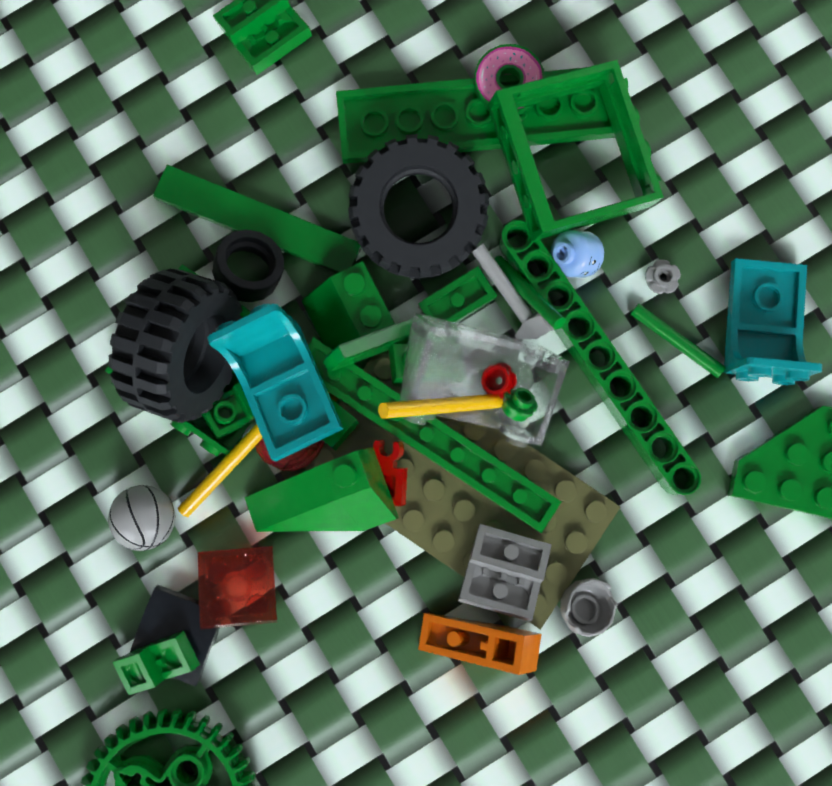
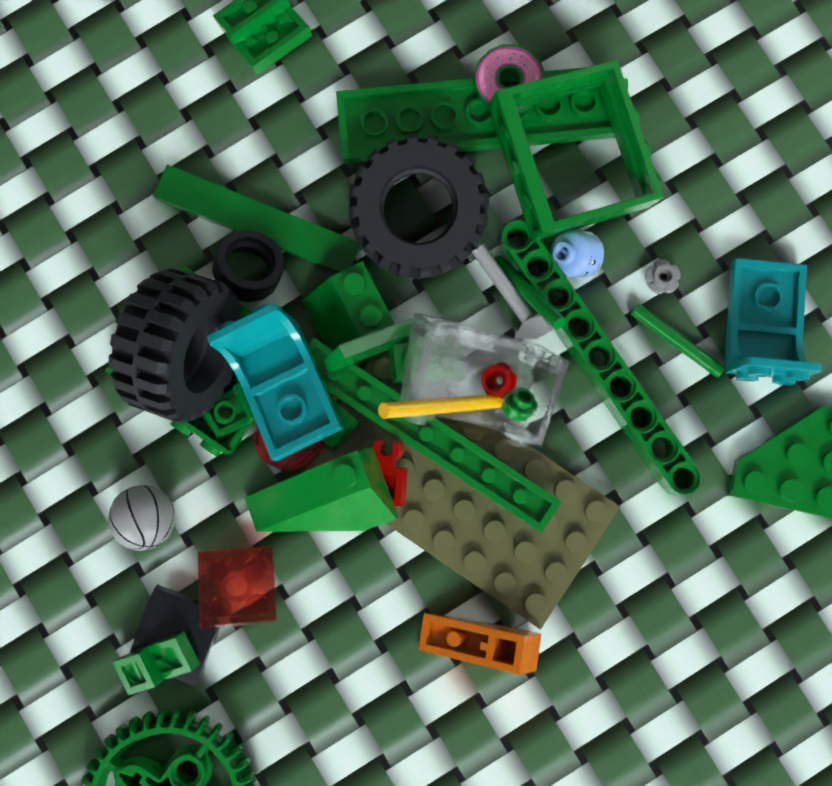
yellow bar [178,423,262,517] -> none
green plate [418,266,497,336] -> none
light grey slope [458,524,552,622] -> none
light grey hair [560,578,618,637] -> none

